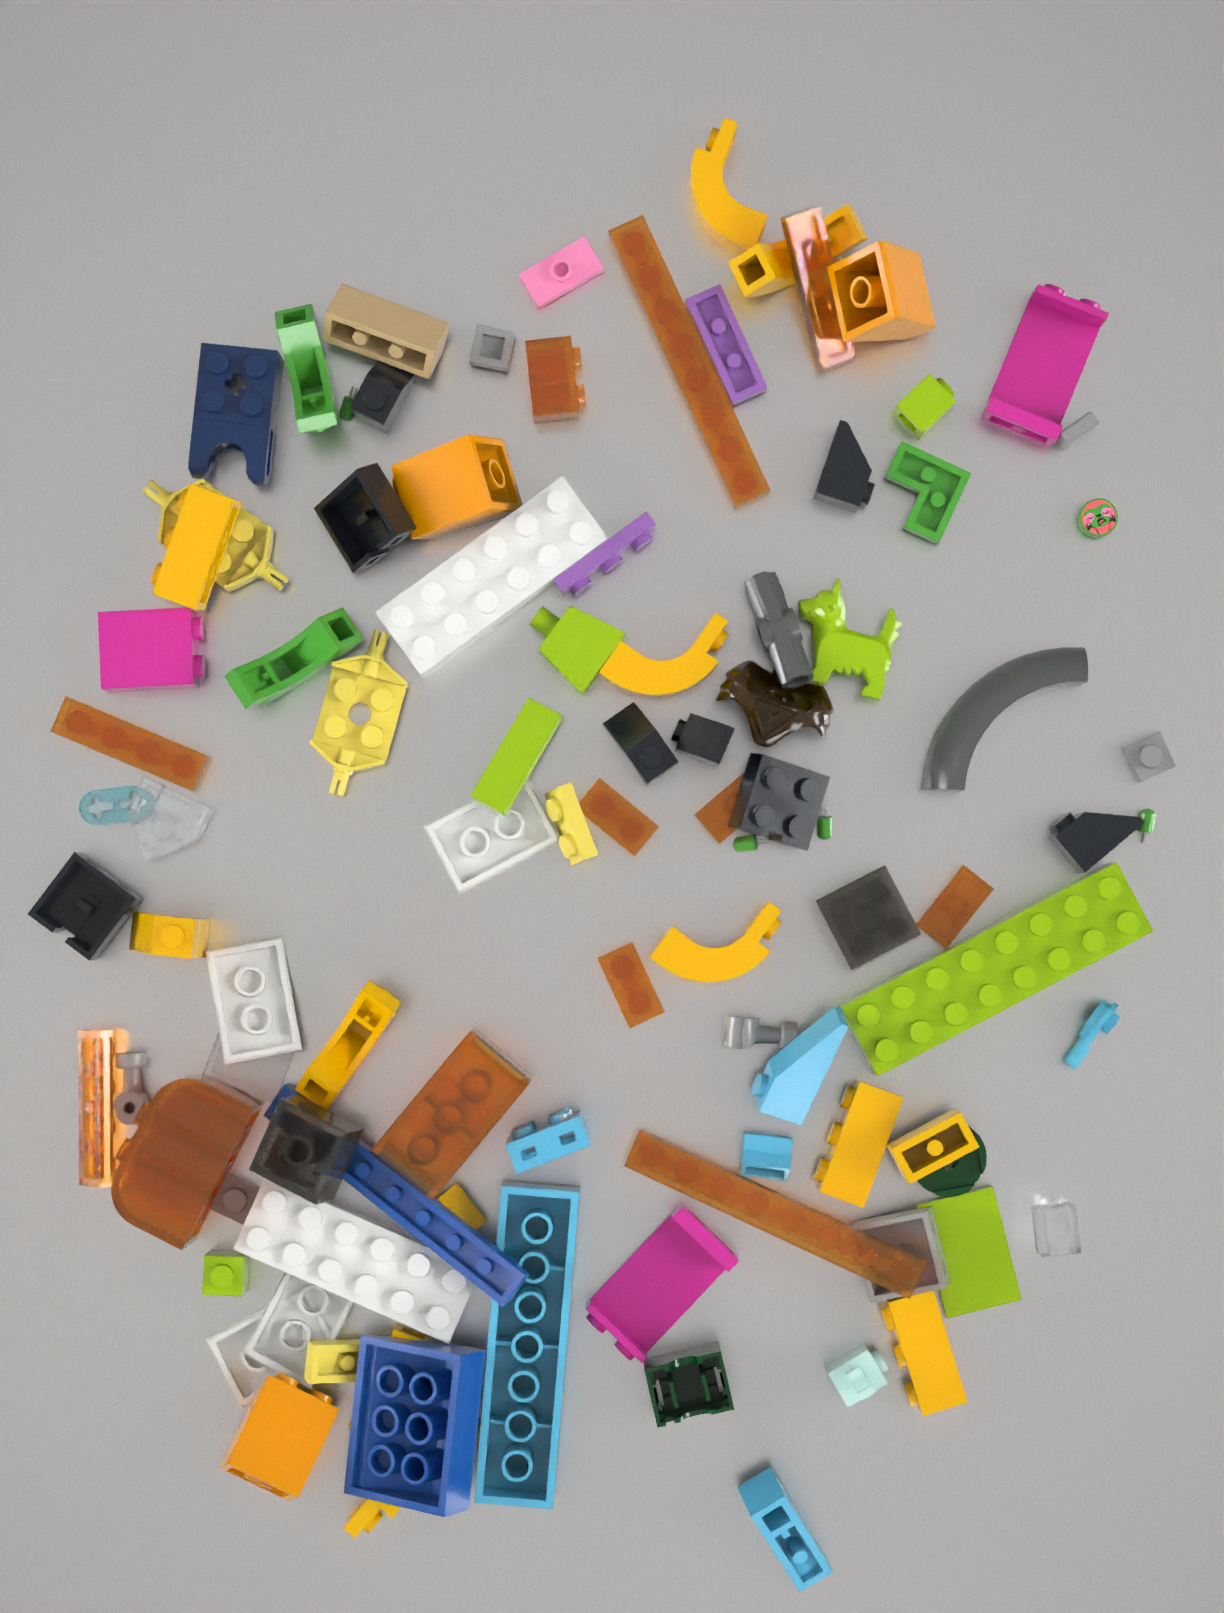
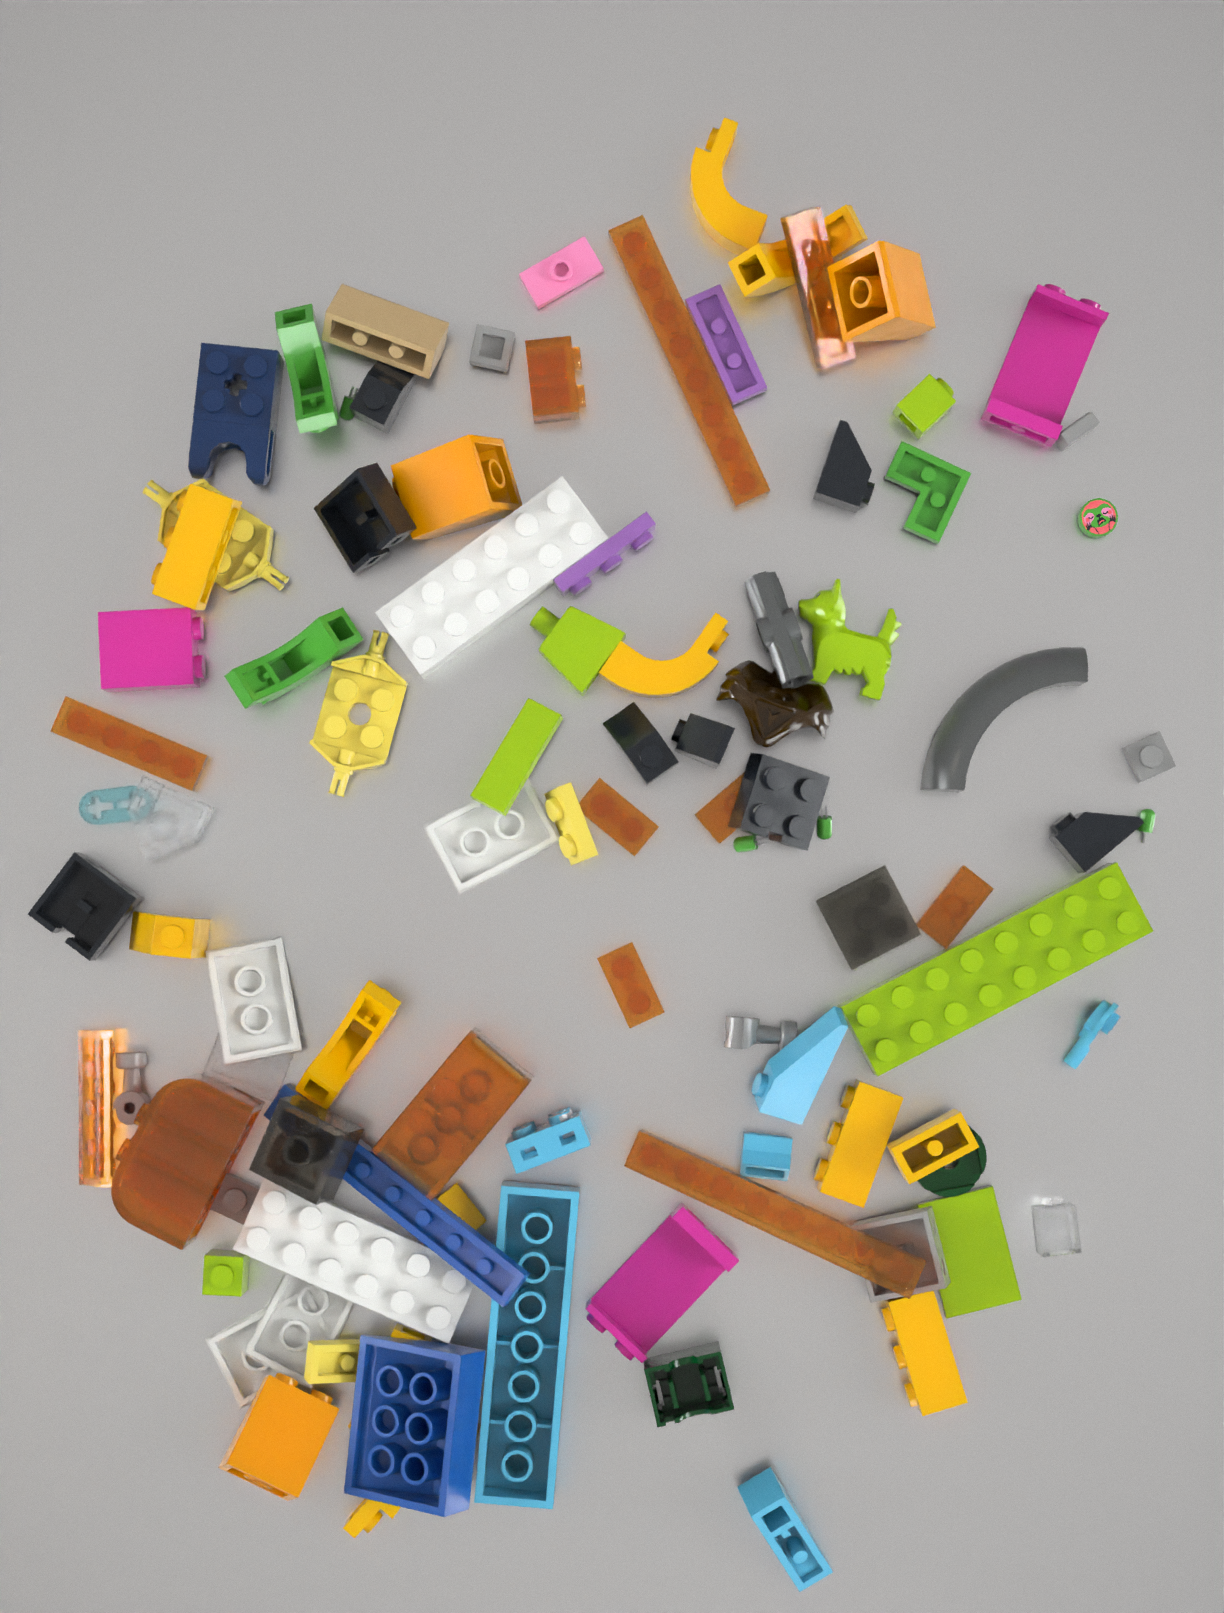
yellow arch [649,902,782,982] -> none
light aqua brick [825,1343,889,1407] -> none

